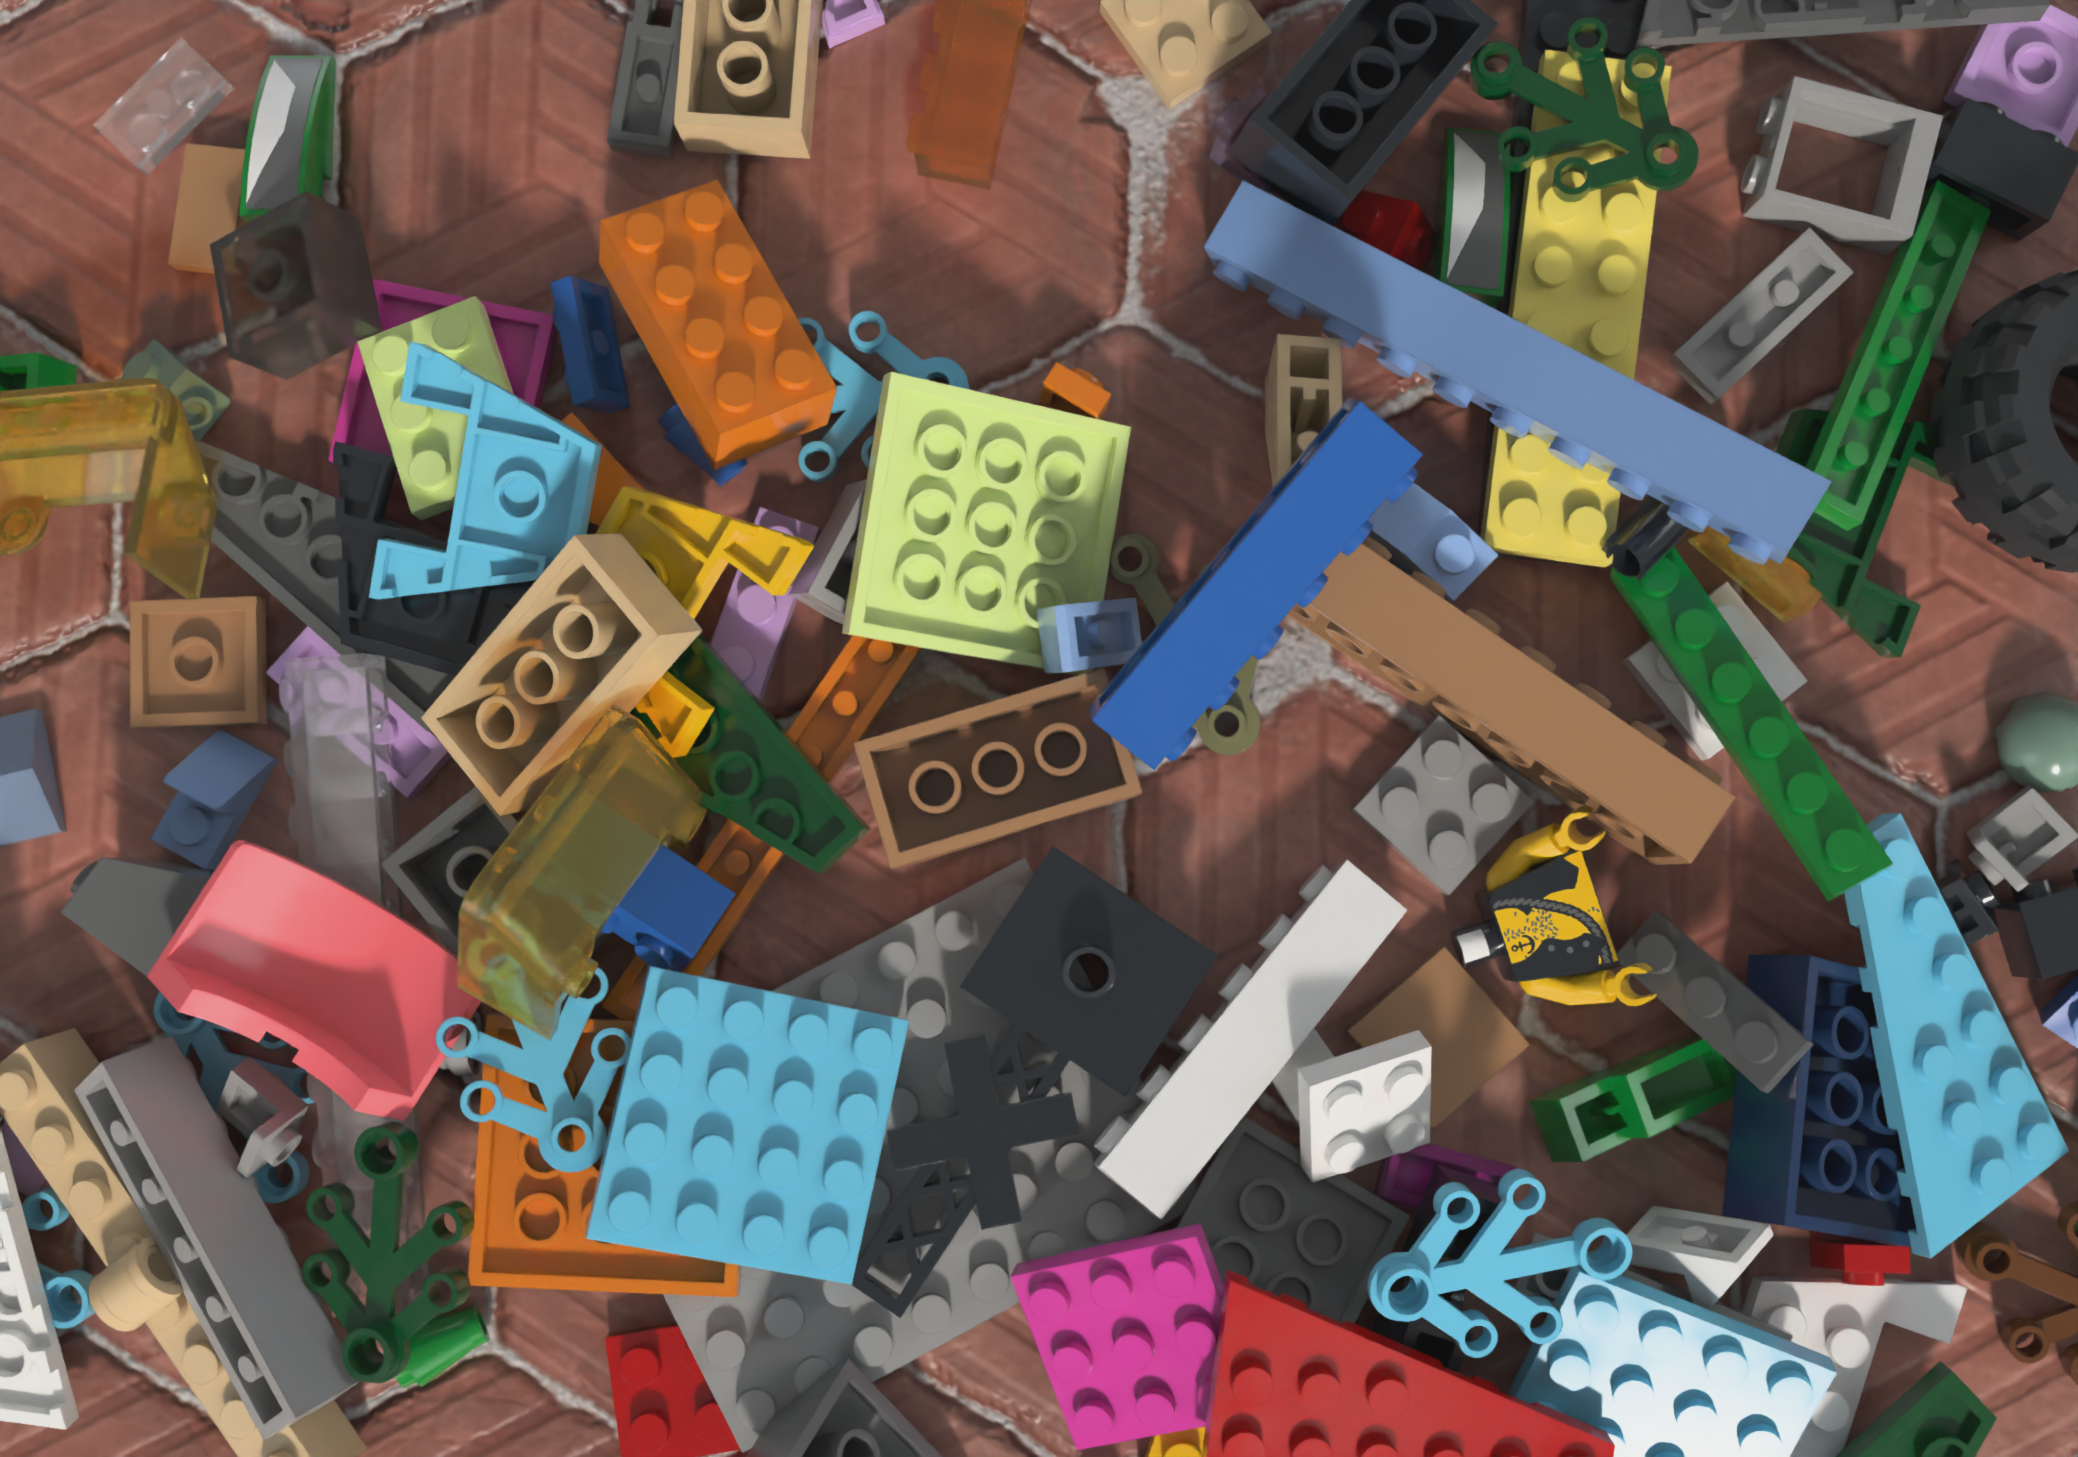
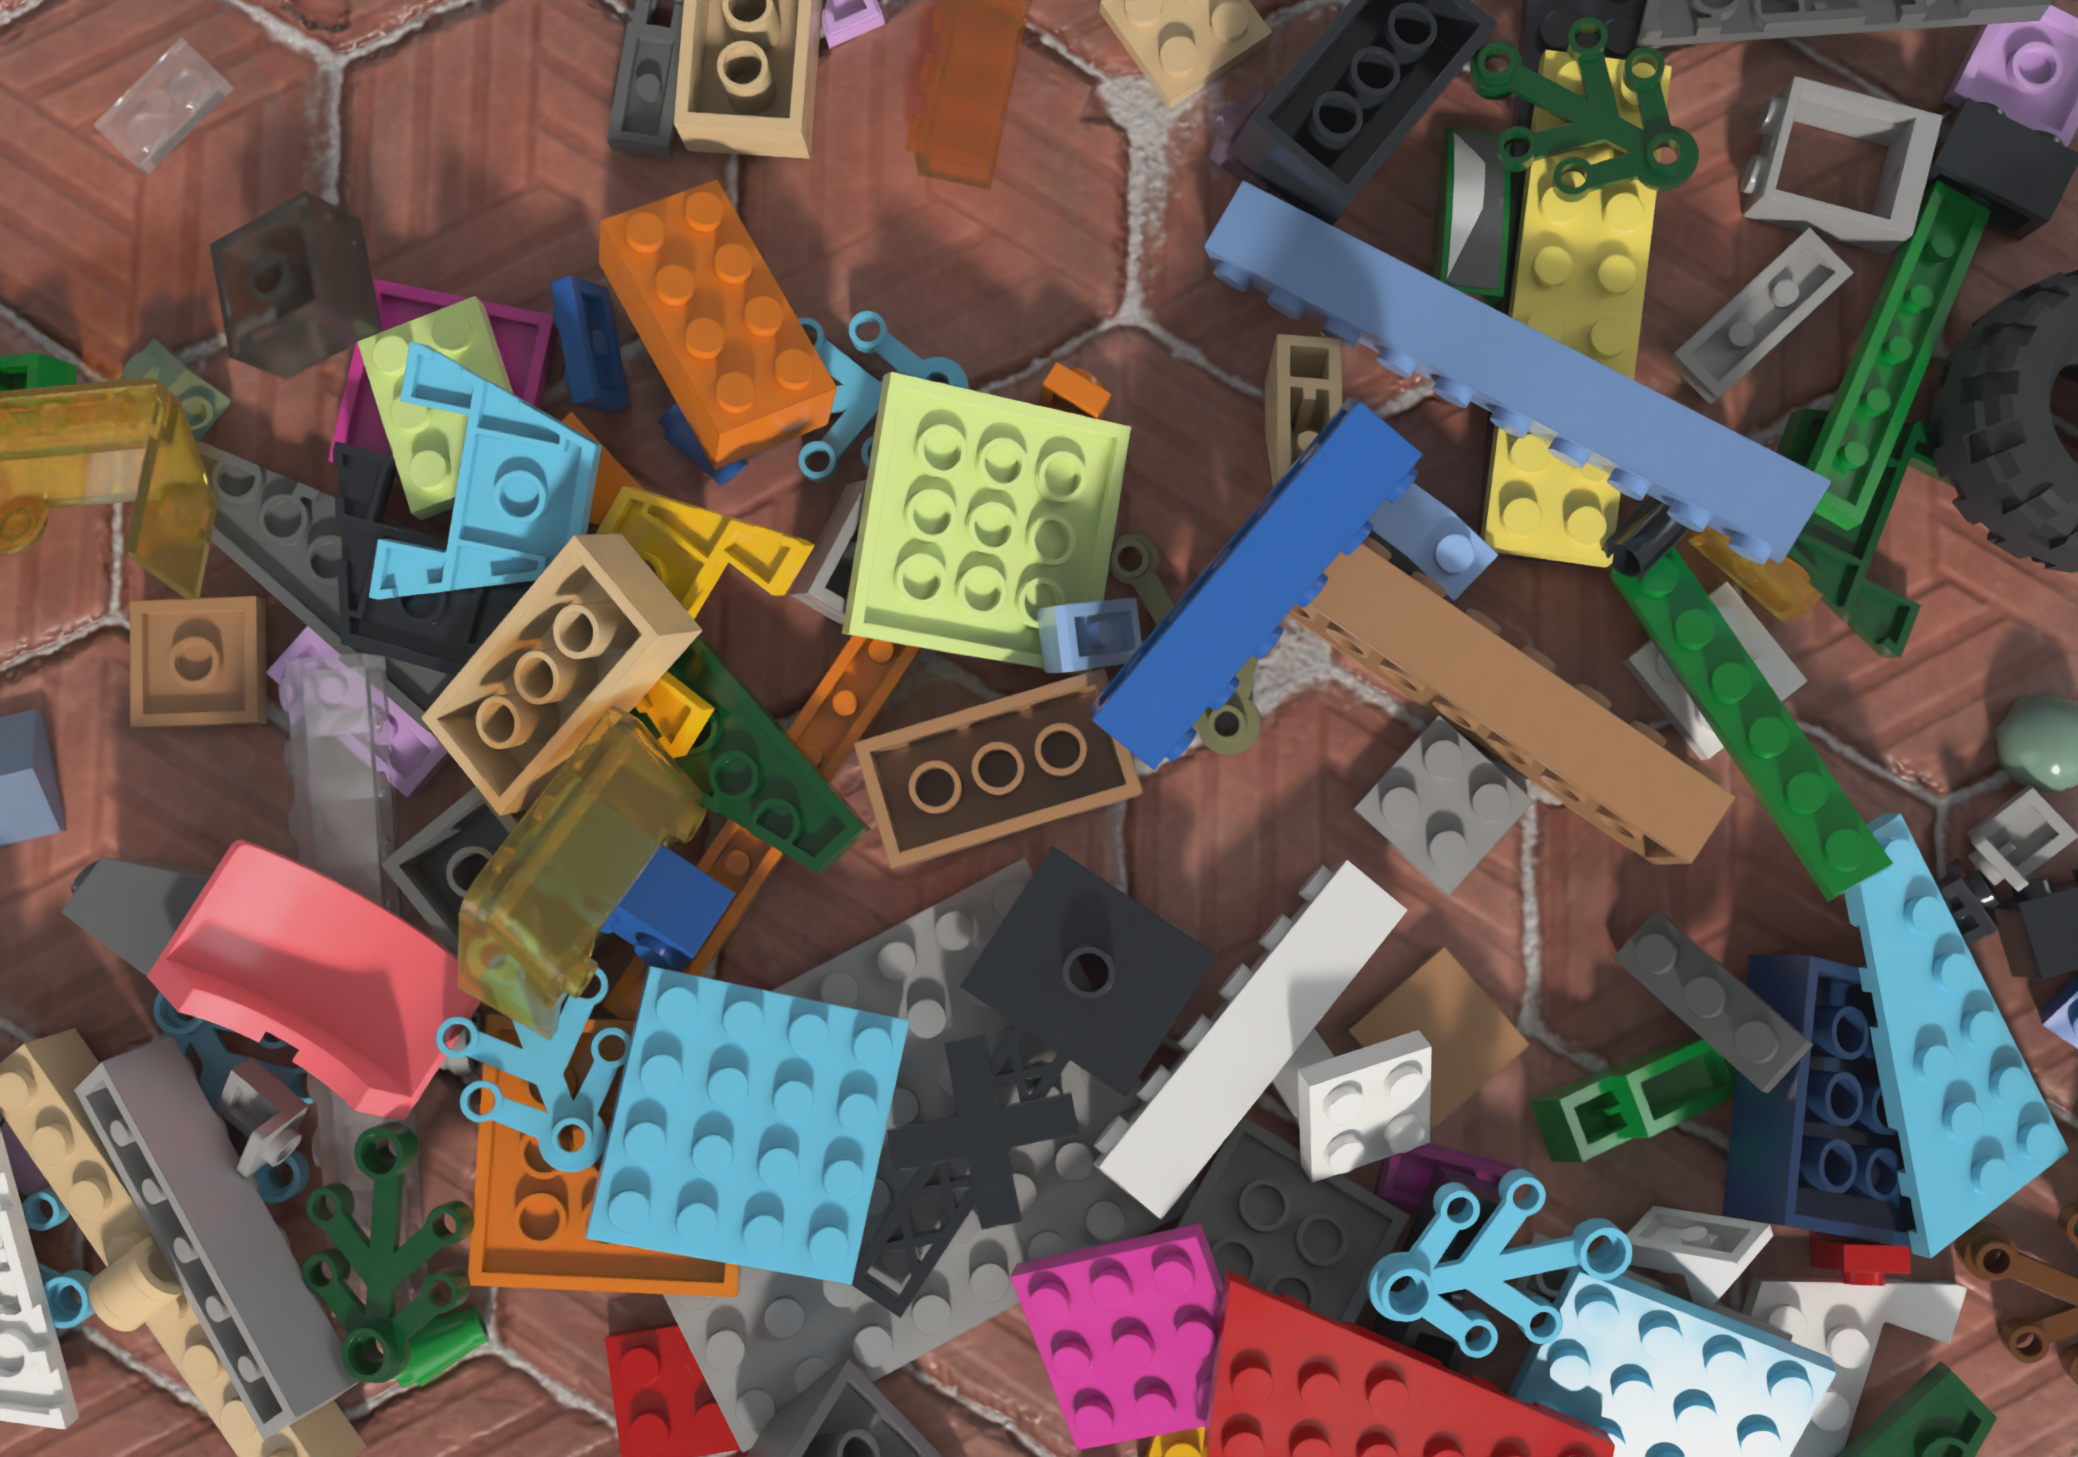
medium blue slope [151,729,279,870] -> none
medium nougat tile [168,143,246,277] -> none
slope [239,55,336,232] -> none
lavender plate [711,507,822,702] -> none
red bracket [1333,190,1435,270] -> none
torso [1451,805,1657,1006] -> none

